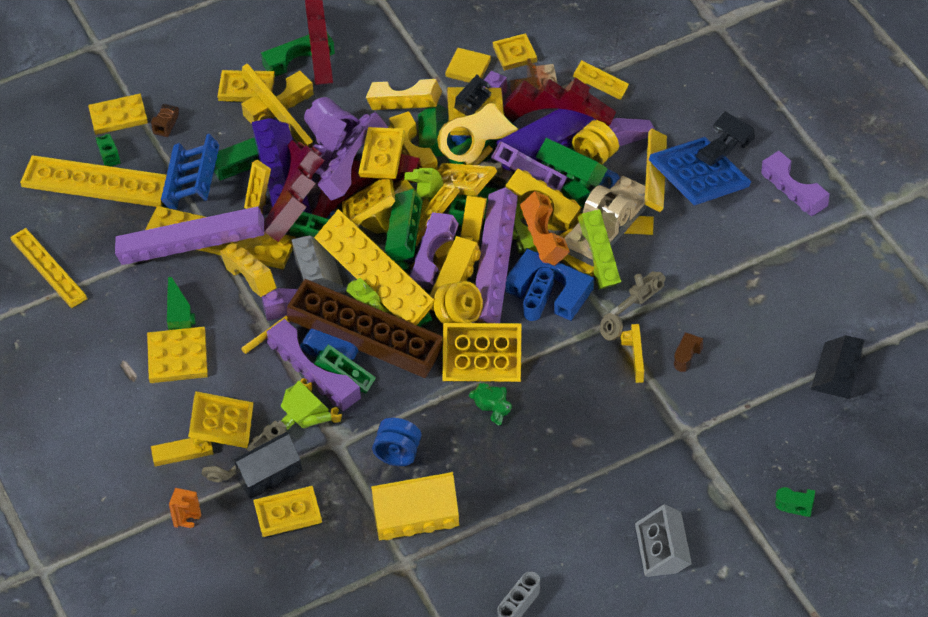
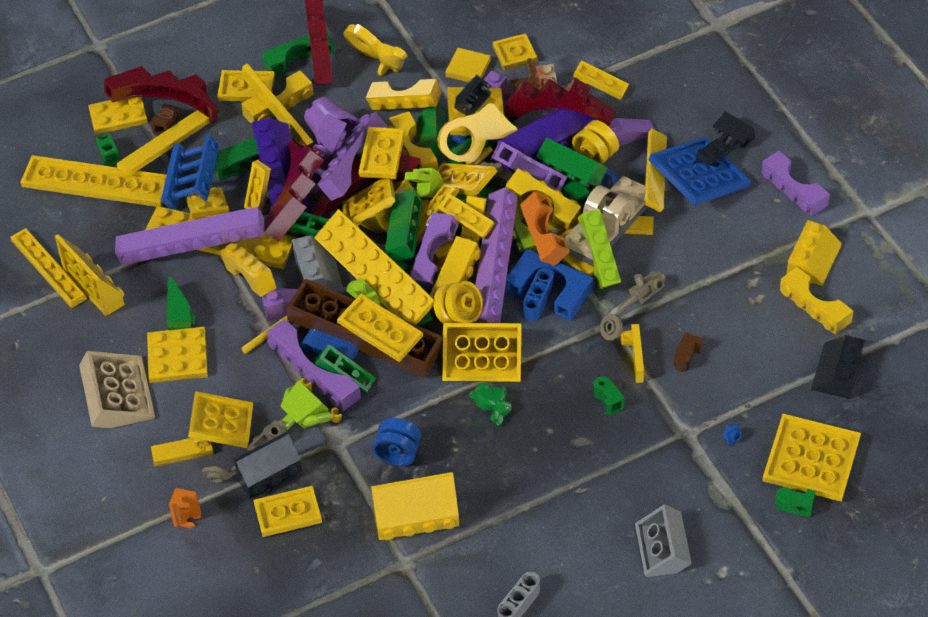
none -> yellow slope [55,234,125,316]
none -> tan slope [79,351,155,428]
none -> dark red arch [104,66,219,123]
none -> yellow tile [117,110,210,176]
none -> yellow plate [186,188,229,219]
none -> yellow tile [337,294,423,363]
none -> yellow animal [343,24,408,76]
none -> yellow hinge [438,193,495,239]
none -> green leg [594,376,625,417]
none -> blue plate [723,423,742,446]
none -> yellow plate [762,414,861,502]
none -> yellow arch [780,267,853,335]
none -> yellow slope [786,220,842,286]

